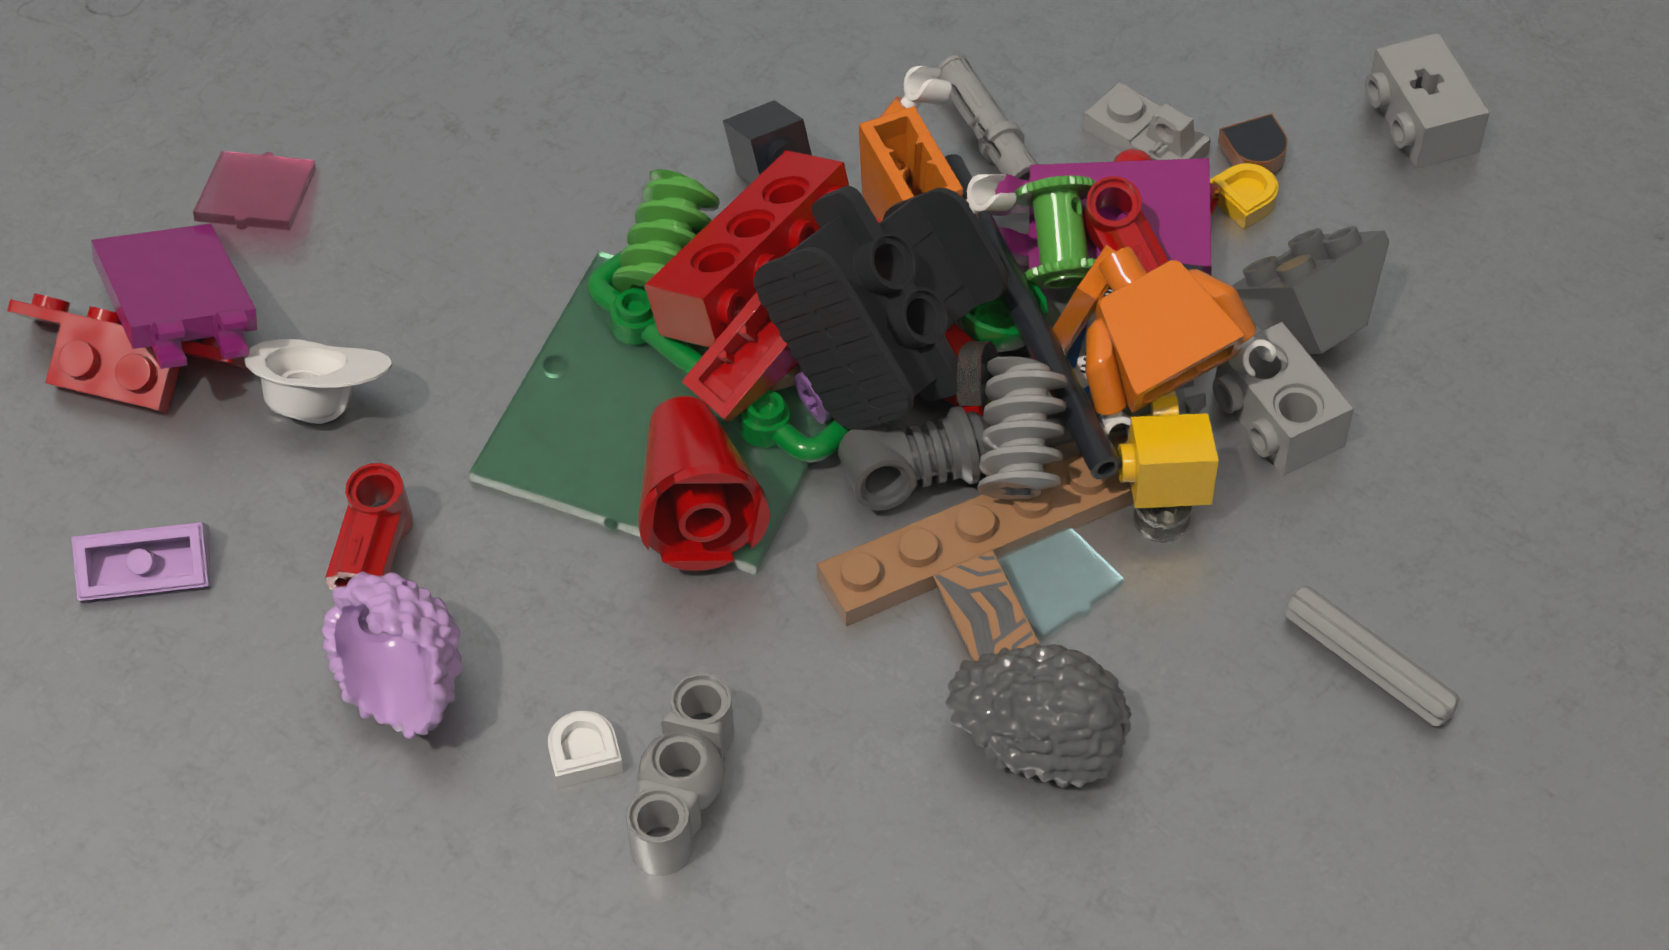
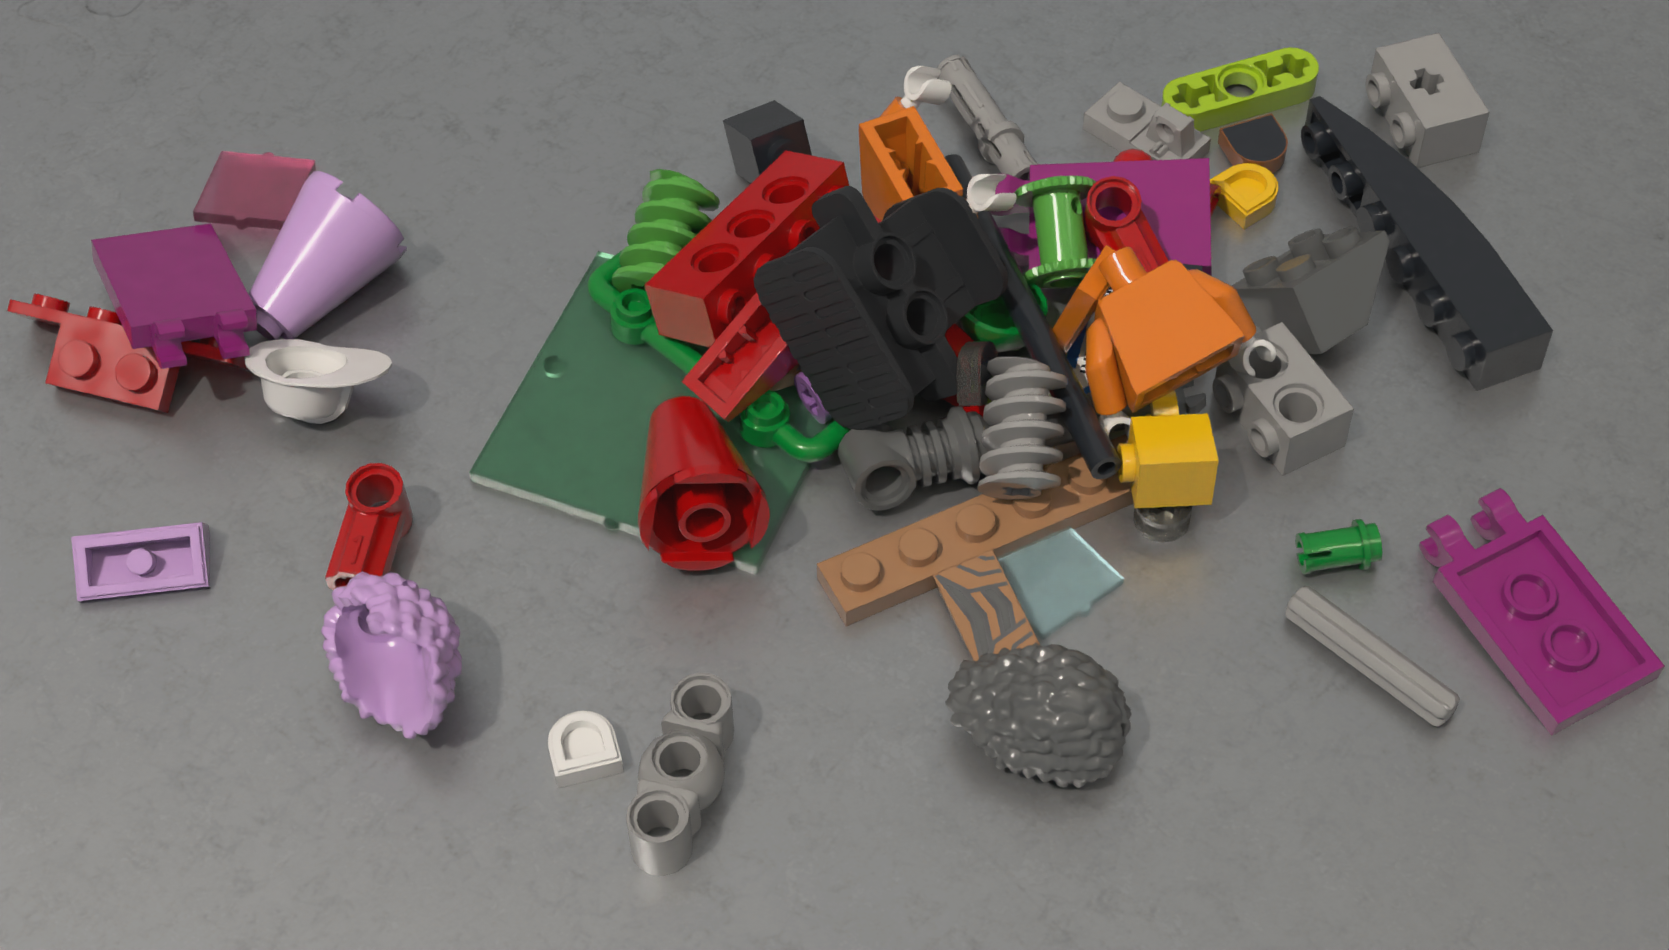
none -> lavender cone [249,171,407,341]
none -> lime beam [1161,47,1319,132]
none -> green pin [1295,519,1382,574]
none -> black slope [1301,96,1553,391]
none -> magenta tile [1419,488,1665,736]

